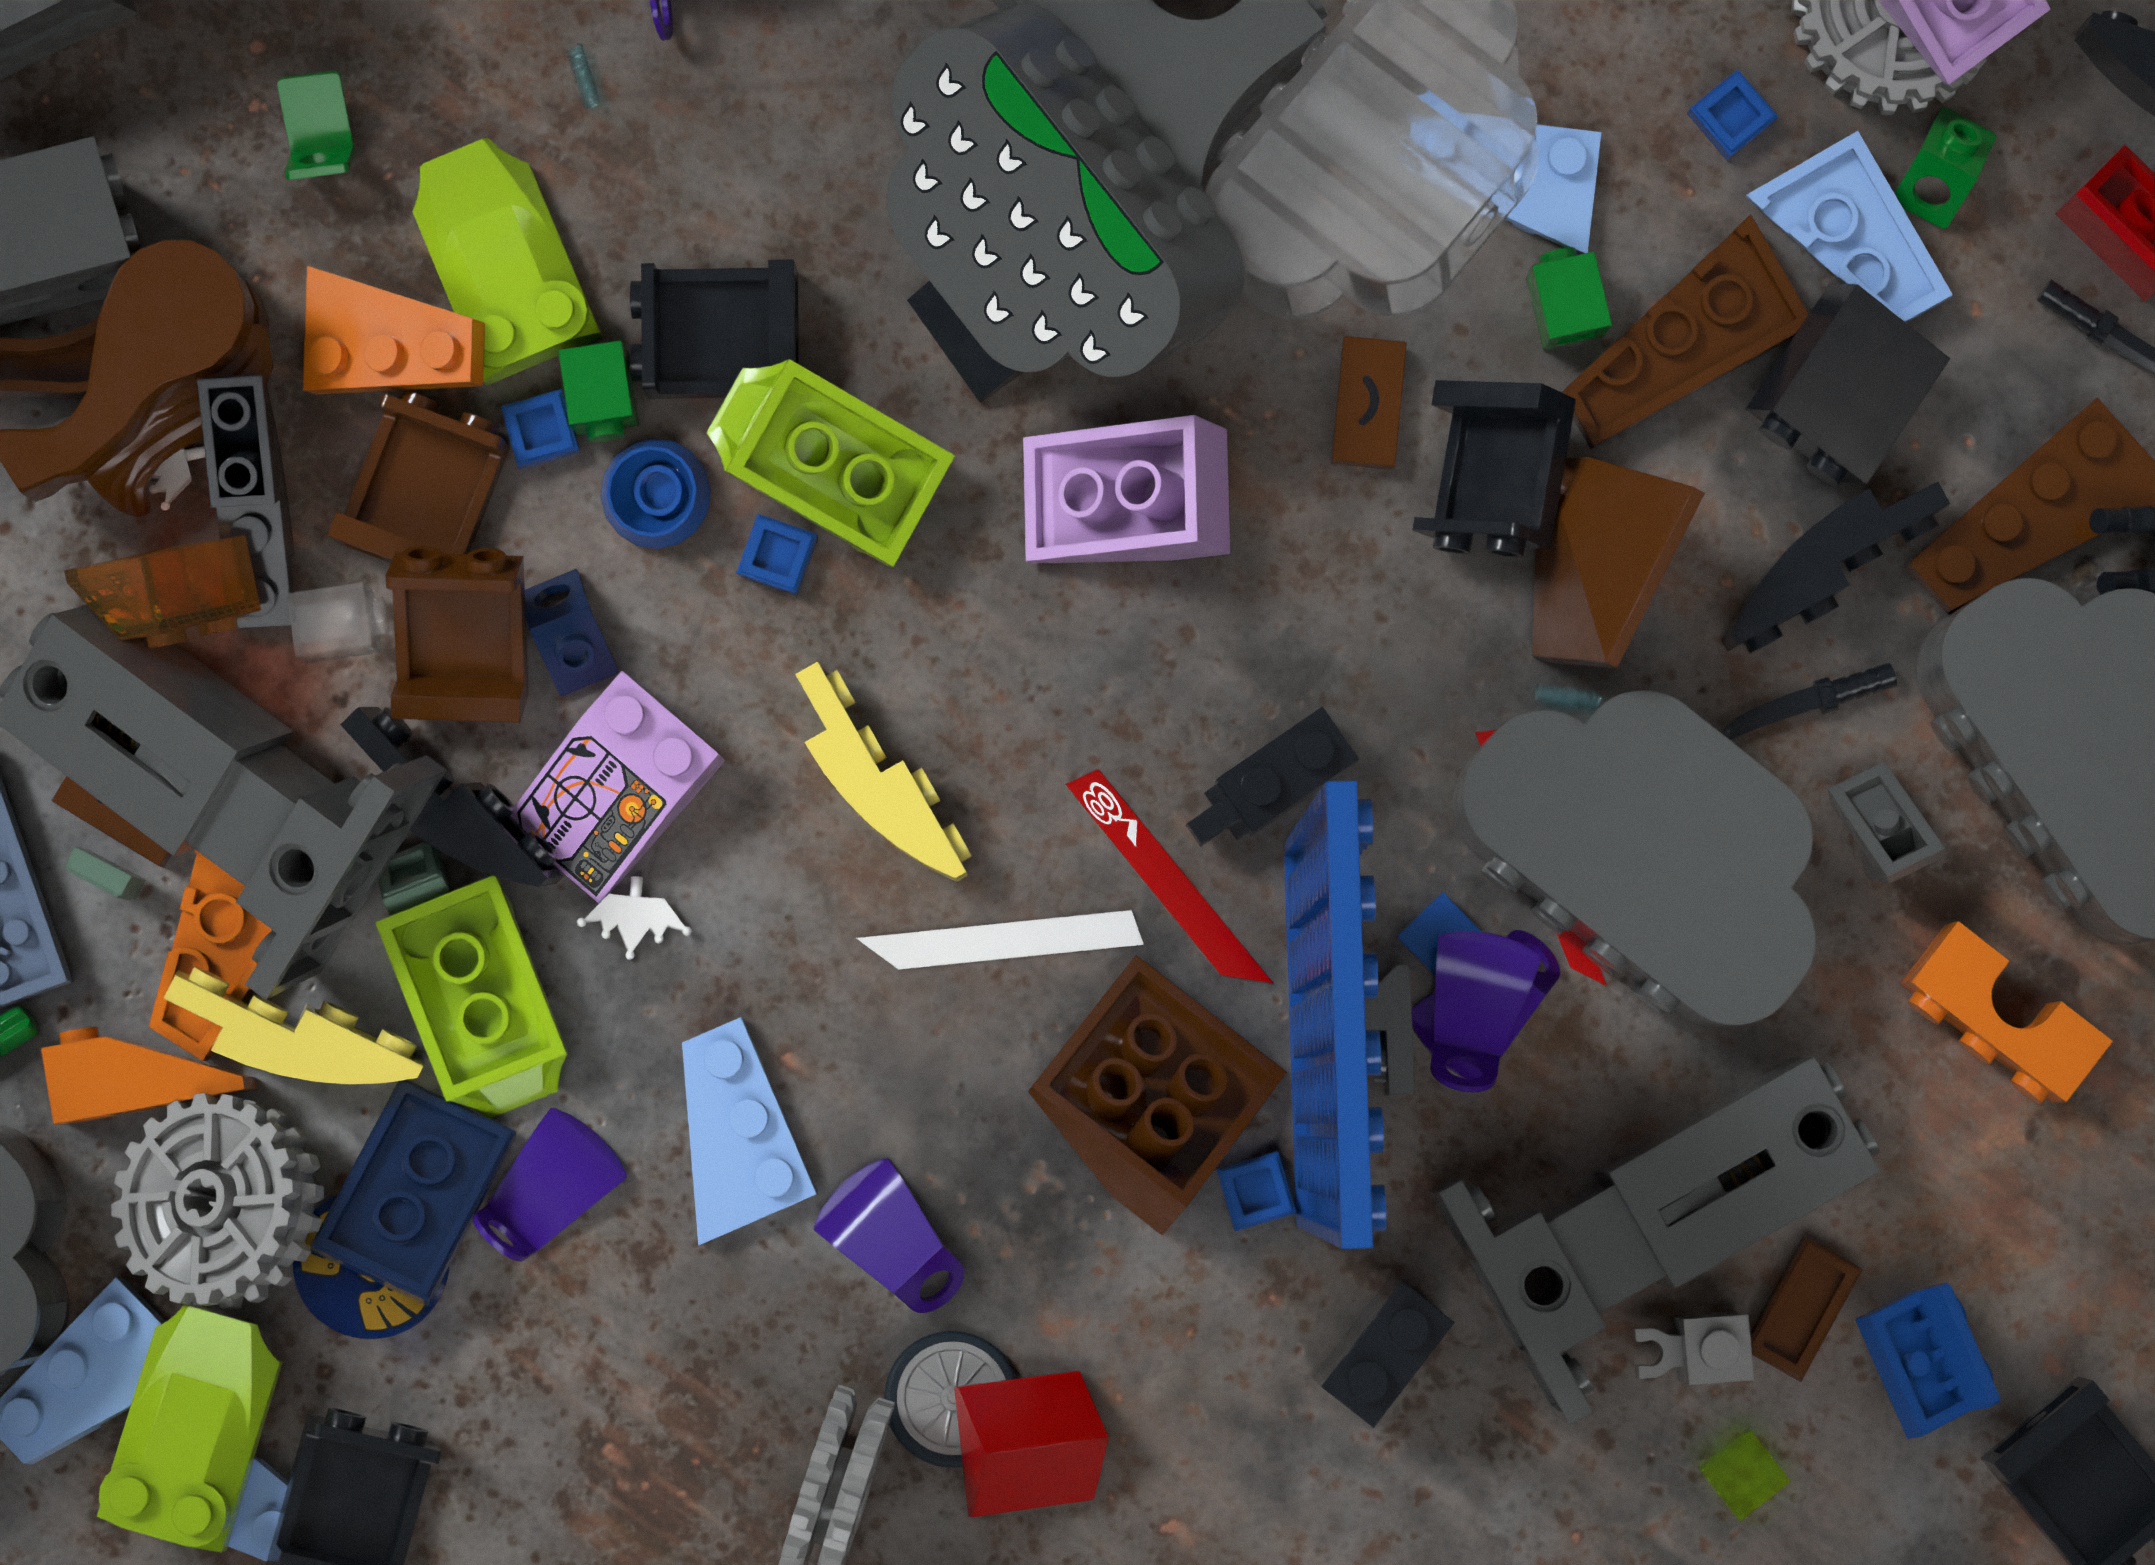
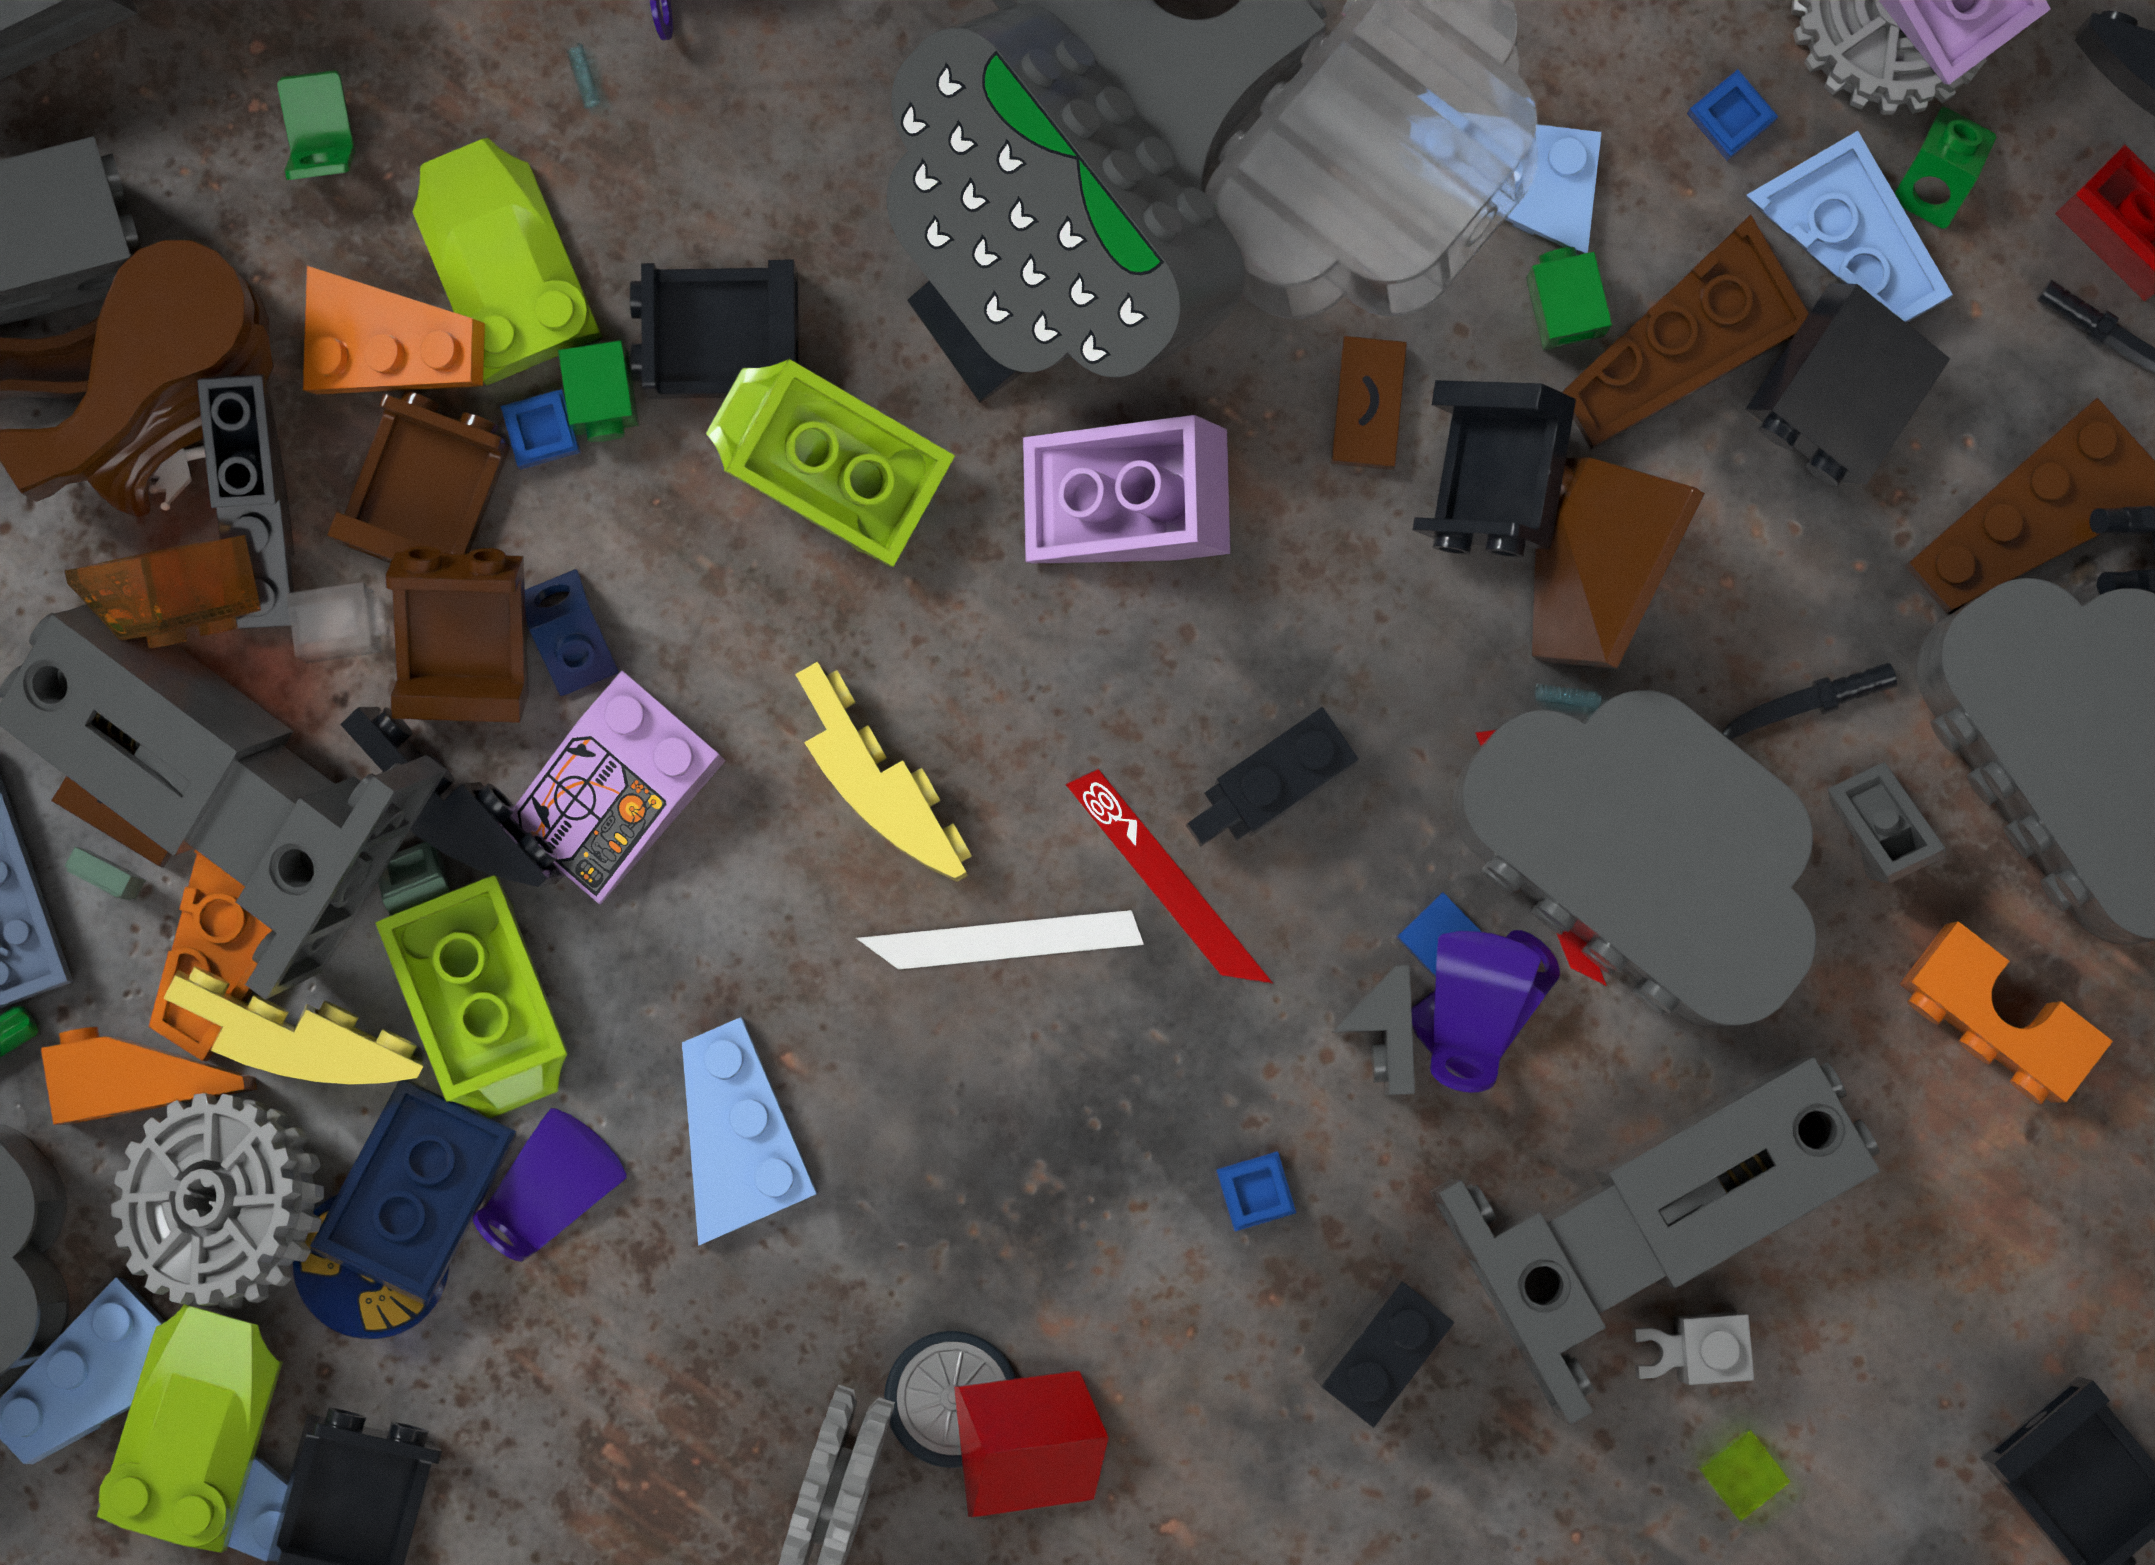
white piece [577,876,692,960] -> none
blue hat [600,438,711,549] -> none
blue tile [736,513,819,596] -> none
dark purple piece [813,1158,964,1313] -> none
reddish brown slope [1028,955,1287,1235] -> none
blue plate [1283,781,1387,1249] -> none
black slope [1722,482,1950,654] -> none
reddish brown tile [1750,1237,1863,1382] -> none
blue bracket [1855,1282,2000,1439] -> none

